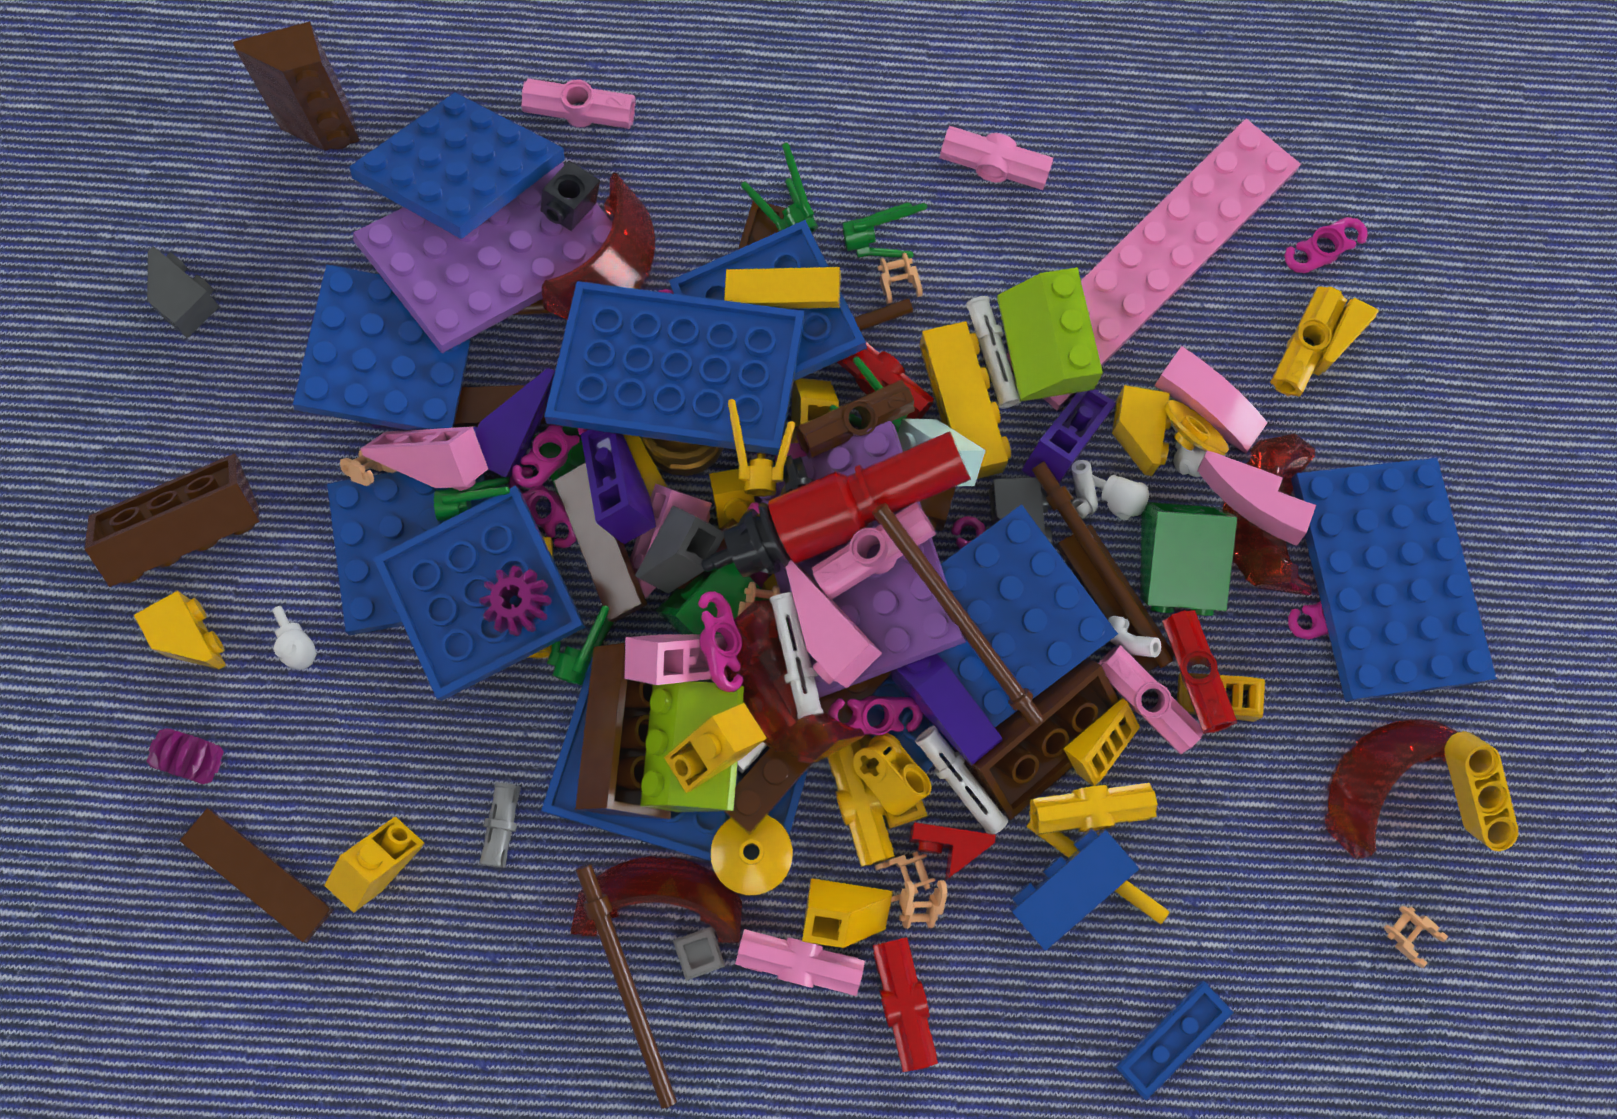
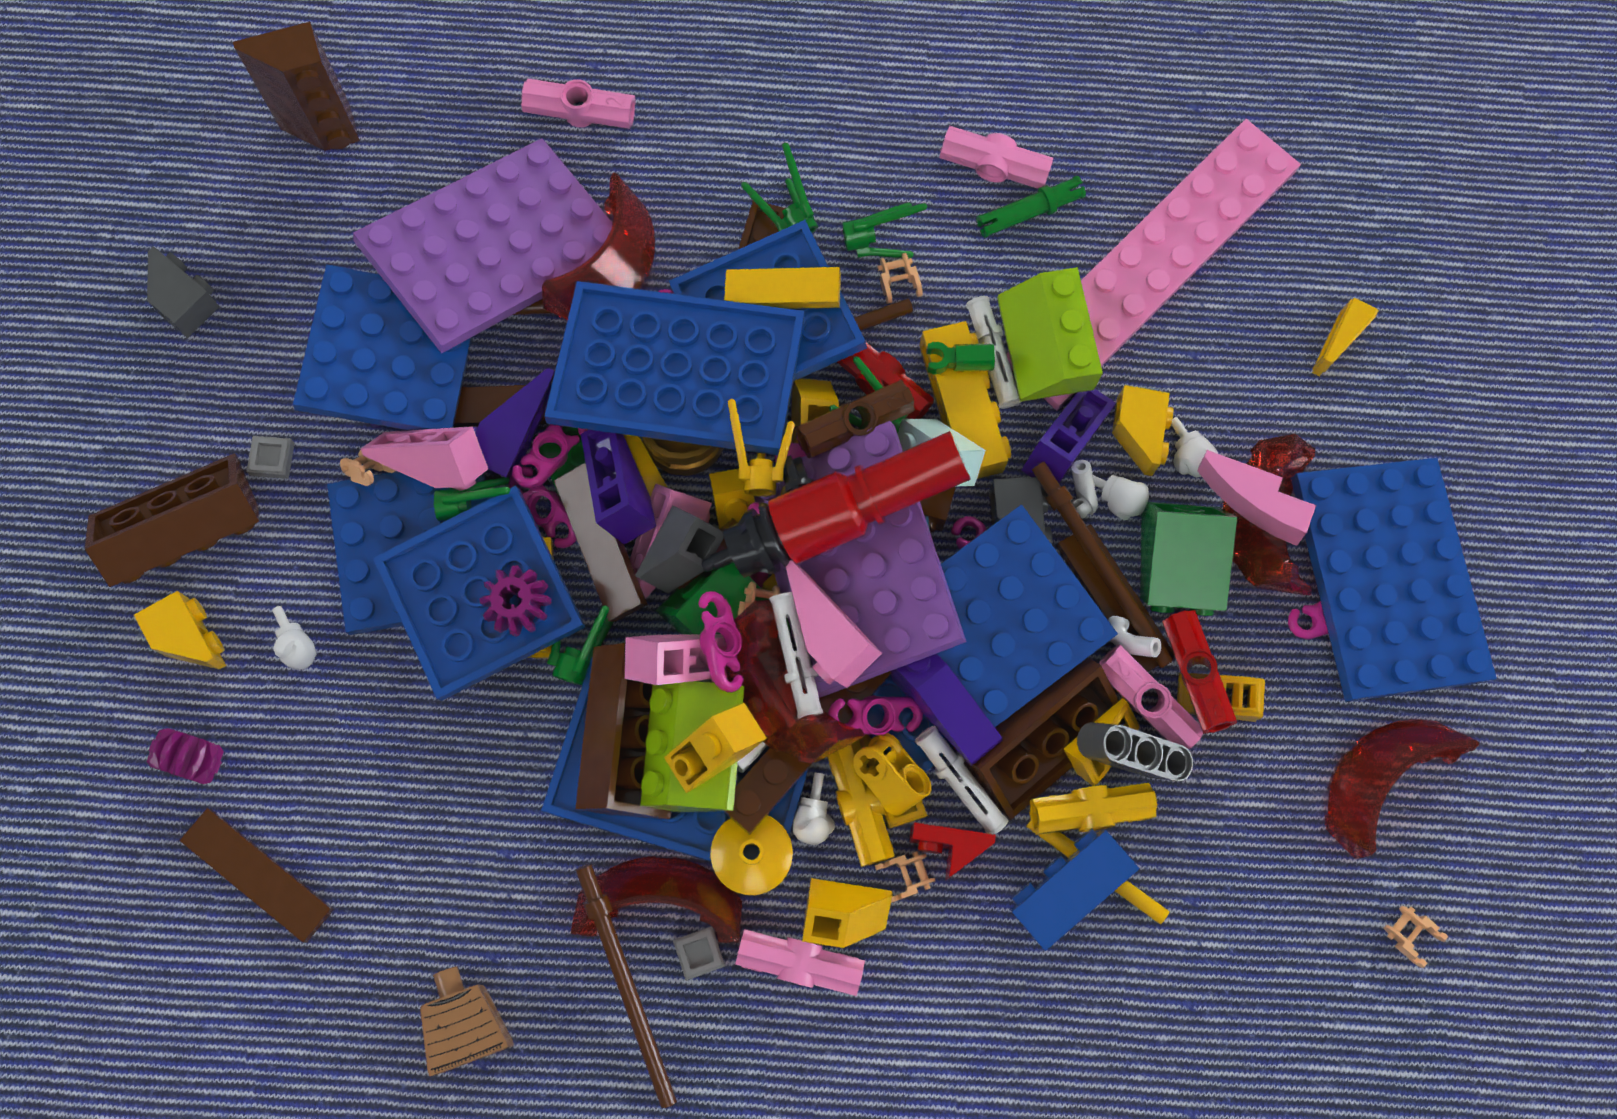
yellow slope [324,816,424,913] -> none
blue plate [349,92,565,239] -> none
light grey pin [479,782,521,868] -> none
black brick [540,160,600,231] -> none
bright pink piece [812,502,936,600] -> none
reddish brown bar [872,503,1044,727] -> none
red piece [872,937,938,1072] -> none
light nougat piece [899,880,947,929] -> none
blue tile [1114,981,1234,1100] -> none
bright pink slope [1154,346,1268,454] -> none
yellow dish [1165,400,1229,455] -> none
yellow piece [1270,286,1347,397] -> none
dark pink piece [1284,217,1368,274] -> none
yellow beam [1444,731,1518,851] -> none
none -> light grey tile [246,436,295,479]
none -> medium nougat torso [420,966,514,1077]
none -> white piece [792,772,835,845]
none -> green bar [926,342,995,375]
none -> green pin [976,175,1086,238]
none -> dark grey beam [1077,722,1193,782]

